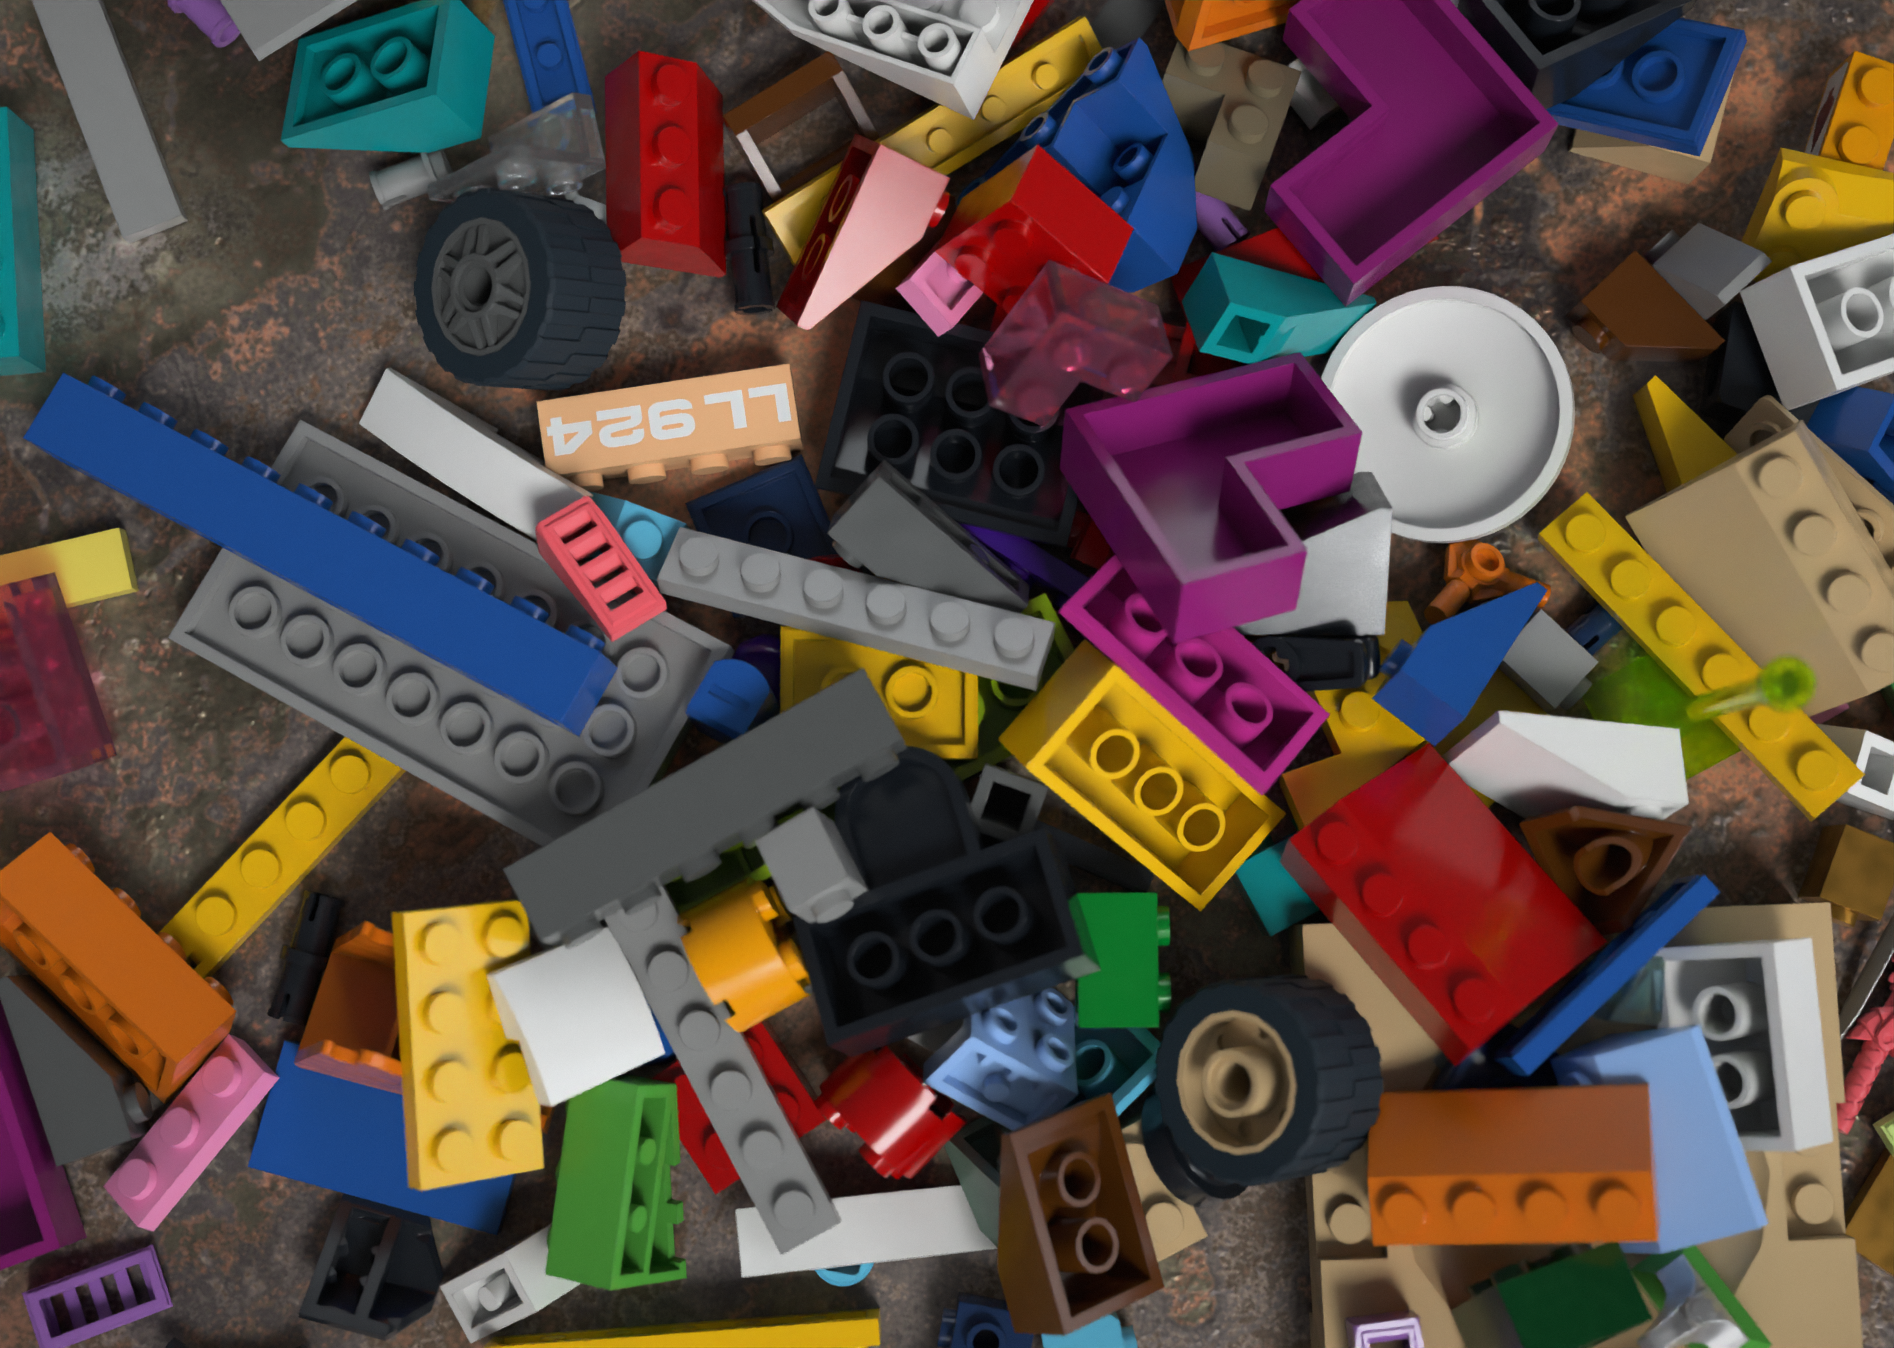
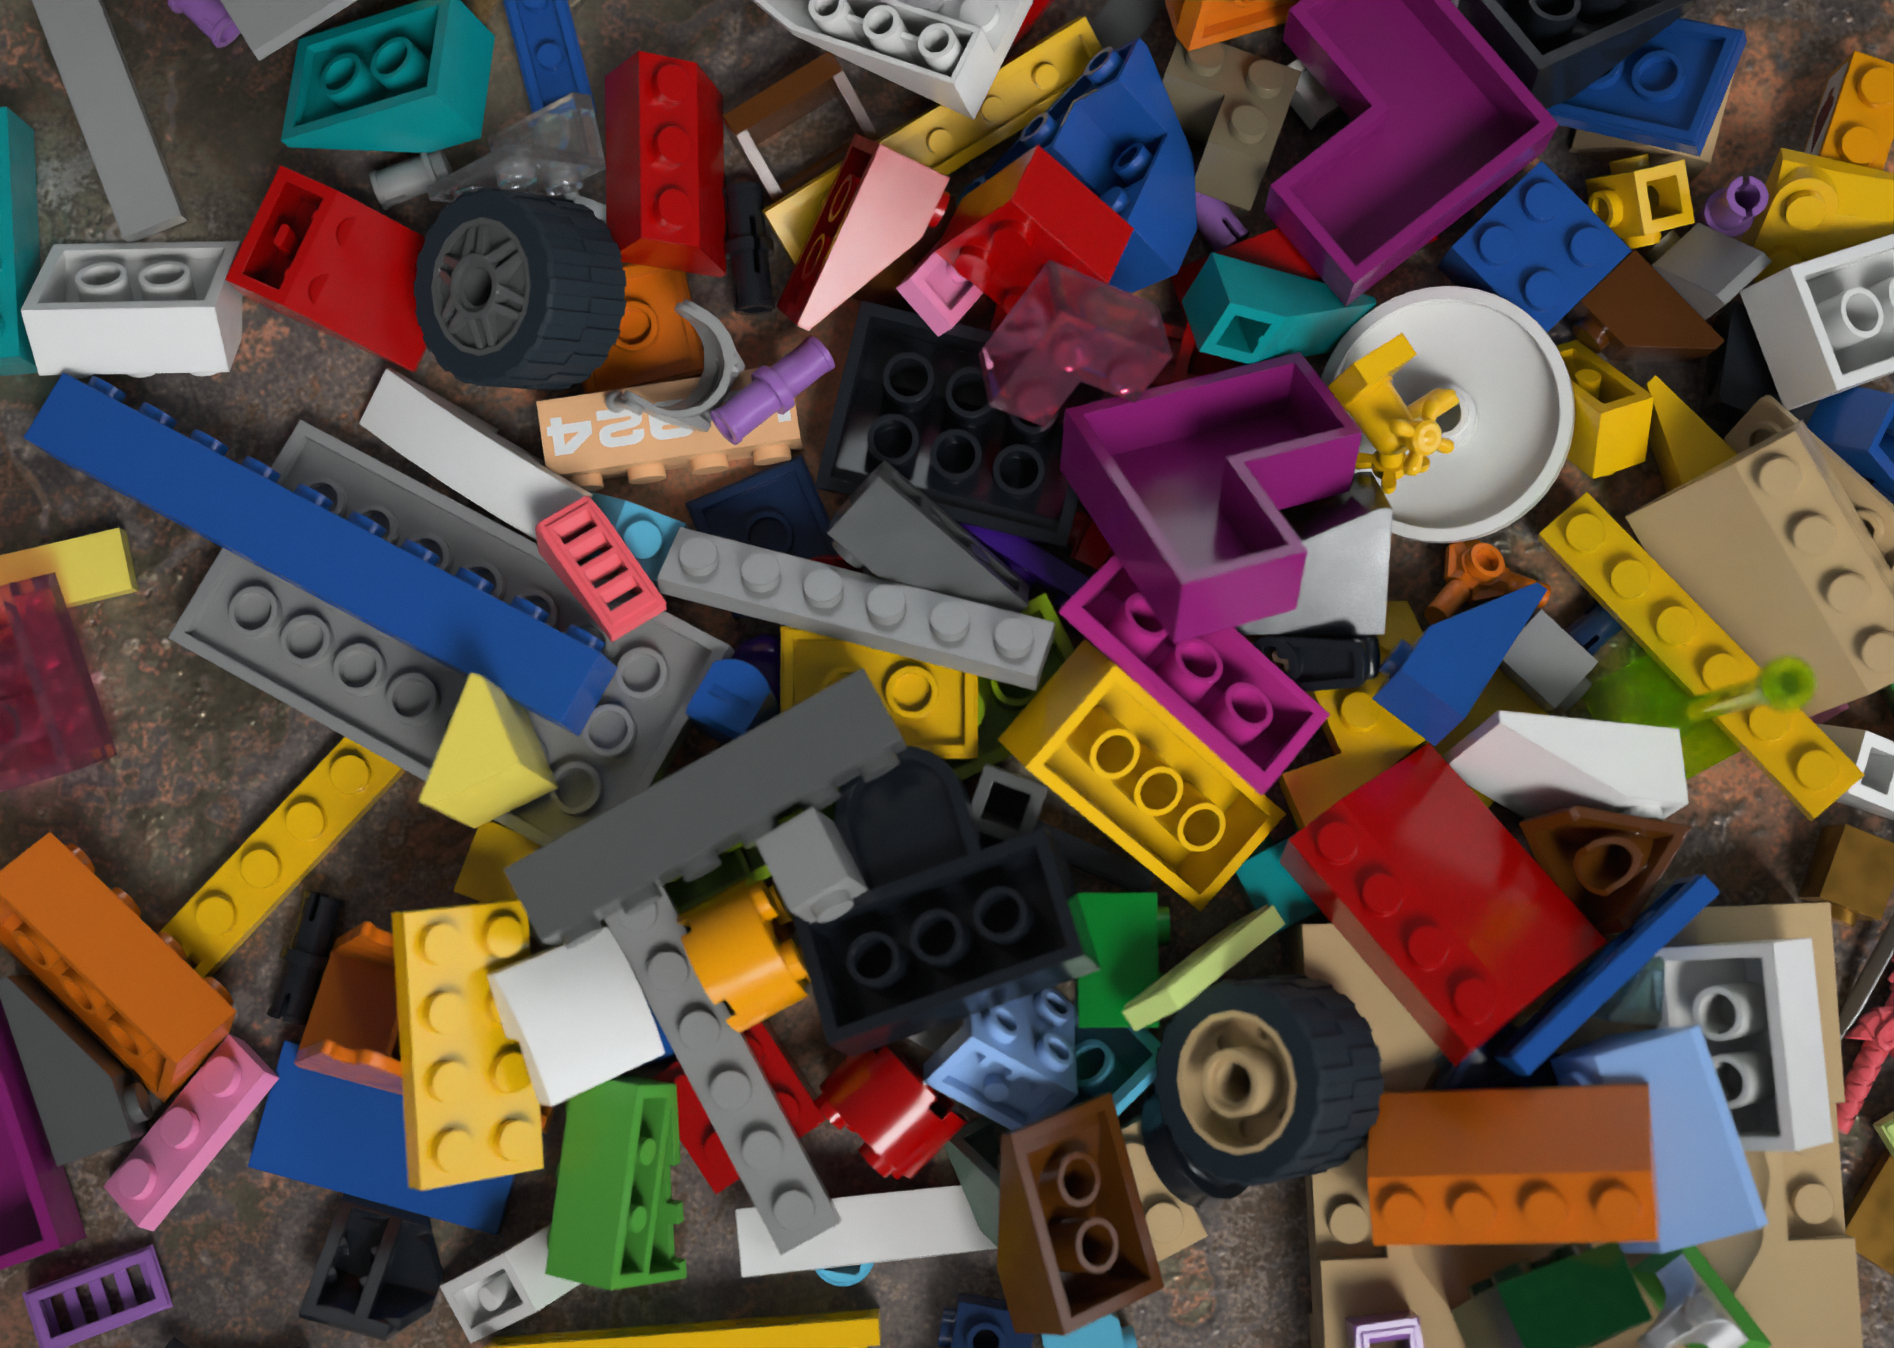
none -> white slope [21,241,242,379]
none -> red slope [225,165,427,373]
none -> light yellow slope [419,673,559,828]
none -> yellow brick [453,820,542,903]
none -> orange tile [582,264,704,394]
none -> light grey helmet [605,299,746,432]
none -> medium lavender pin [710,335,835,445]
none -> yellowish green tile [1122,905,1285,1031]
none -> yellow piece [1327,333,1460,494]
none -> blue brick [1437,160,1632,332]
none -> yellow slope [1556,340,1654,479]
none -> yellow brick [1585,153,1695,249]
none -> medium lavender pin [1689,176,1769,239]

